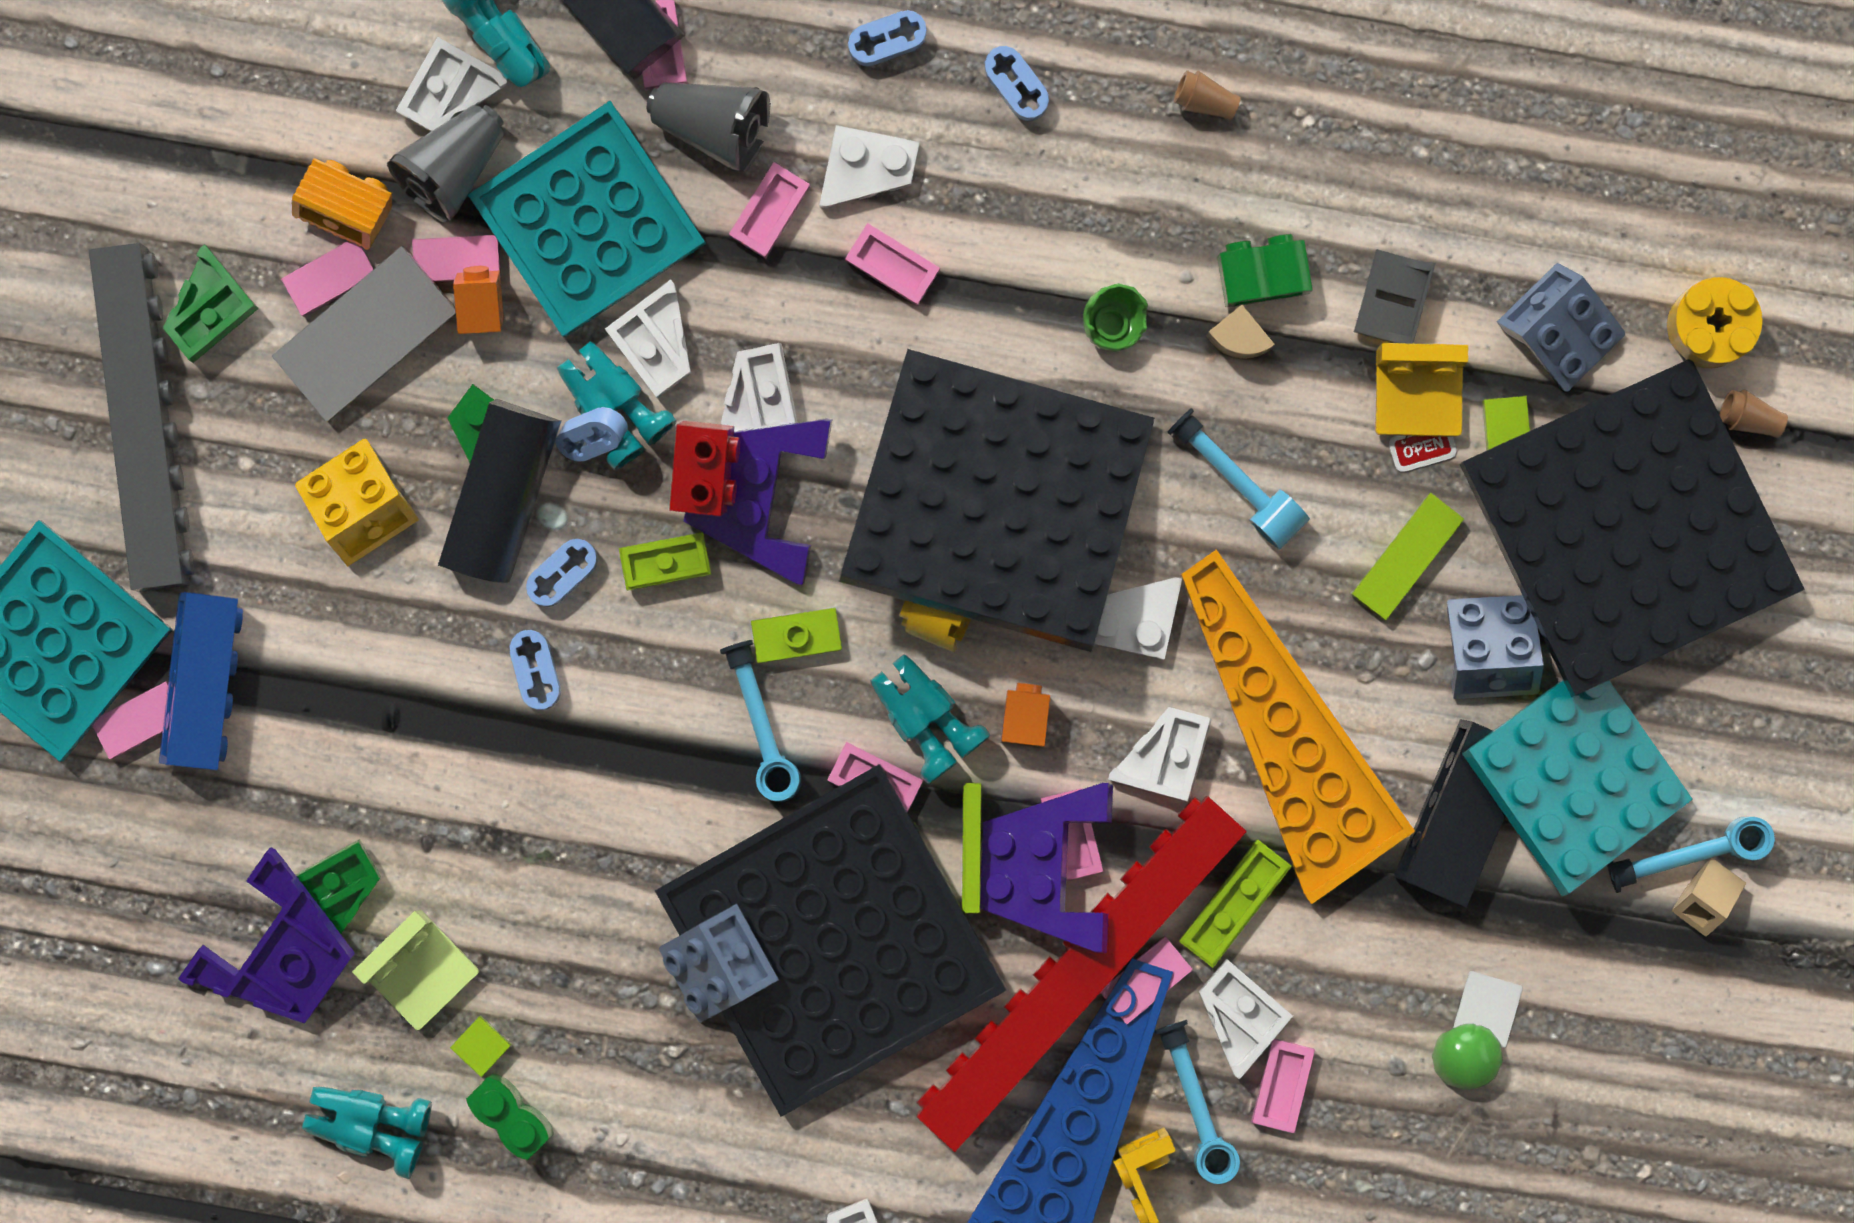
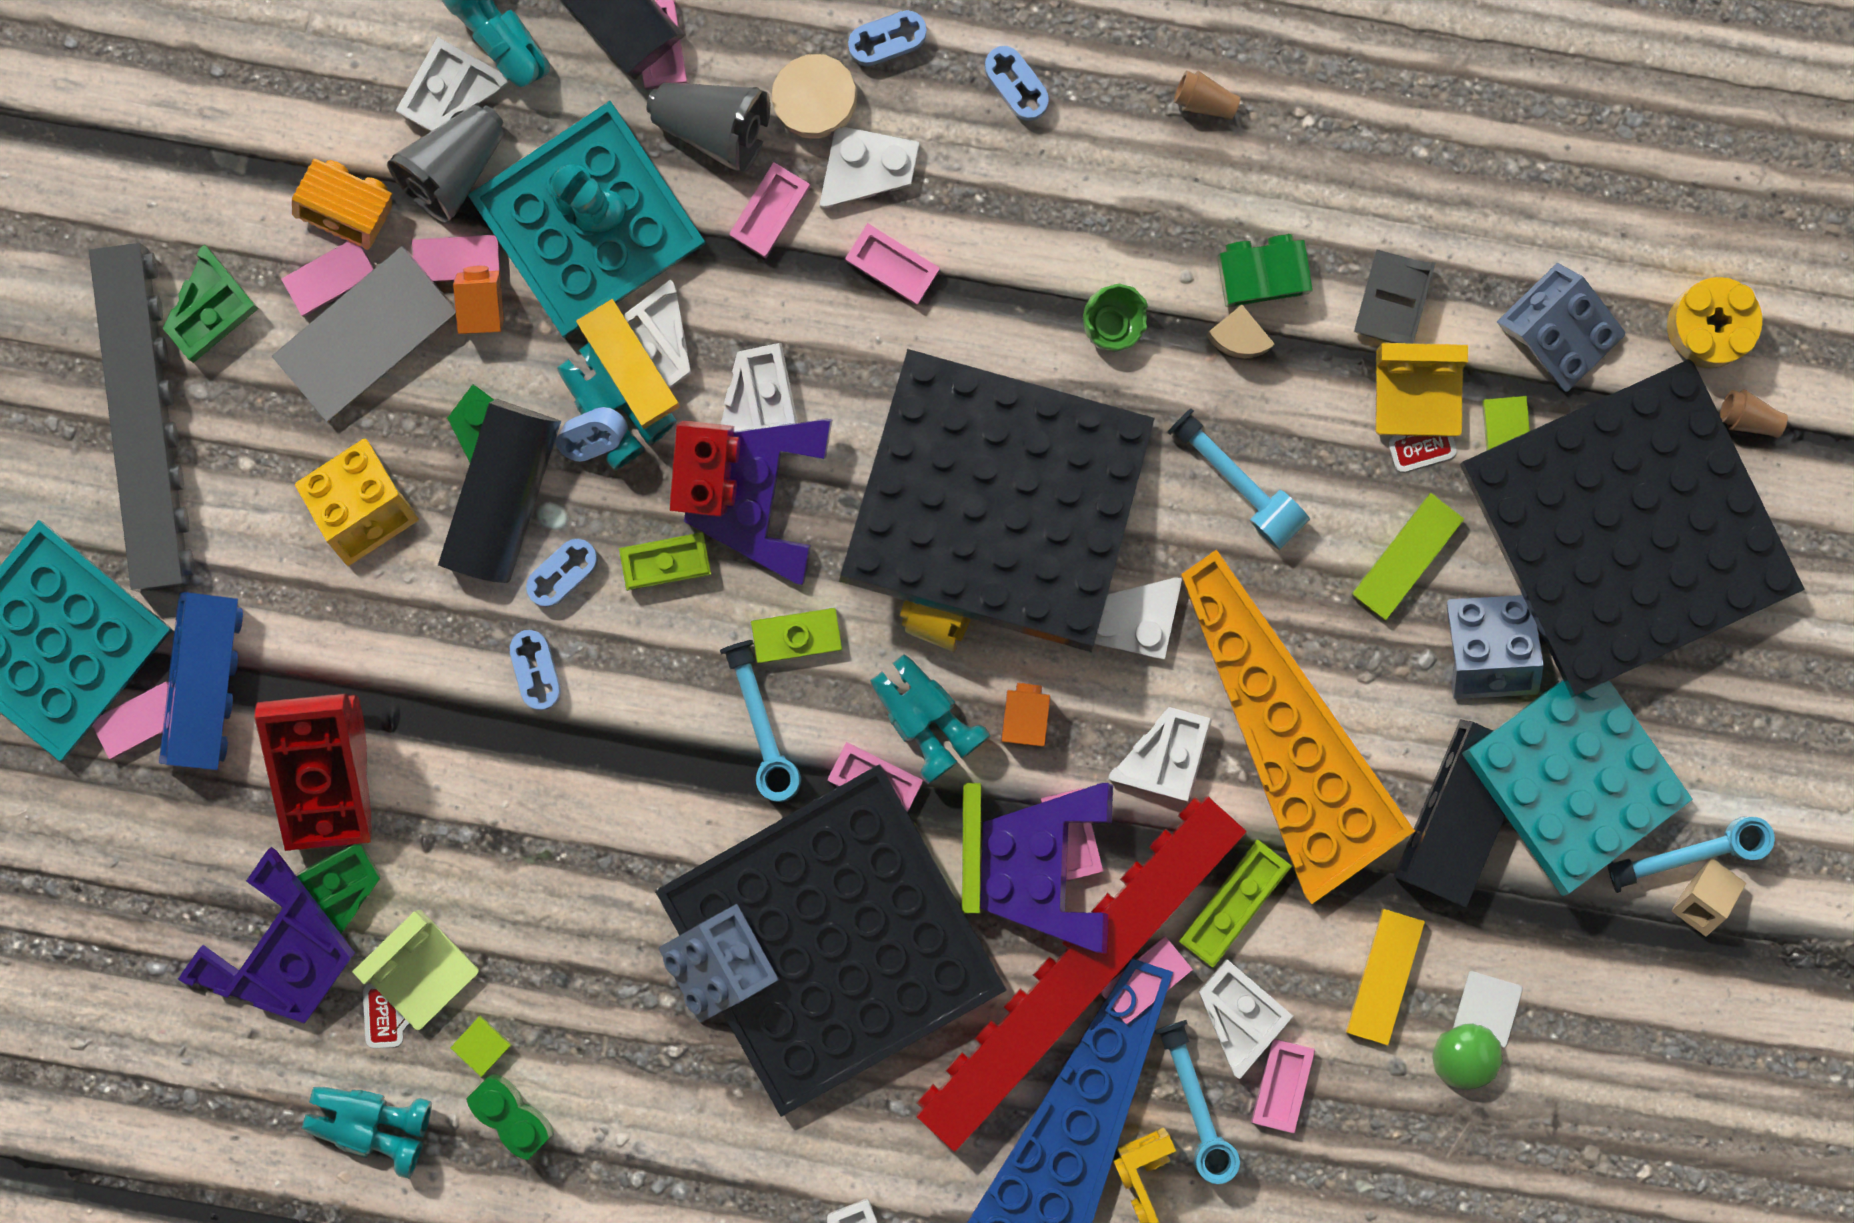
none -> red brick [254,694,372,851]
none -> sticker [363,984,409,1048]
none -> teal piece [550,164,625,233]
none -> yellow tile [576,299,680,430]
none -> tan tile [771,54,857,138]
none -> yellow tile [1345,908,1425,1045]

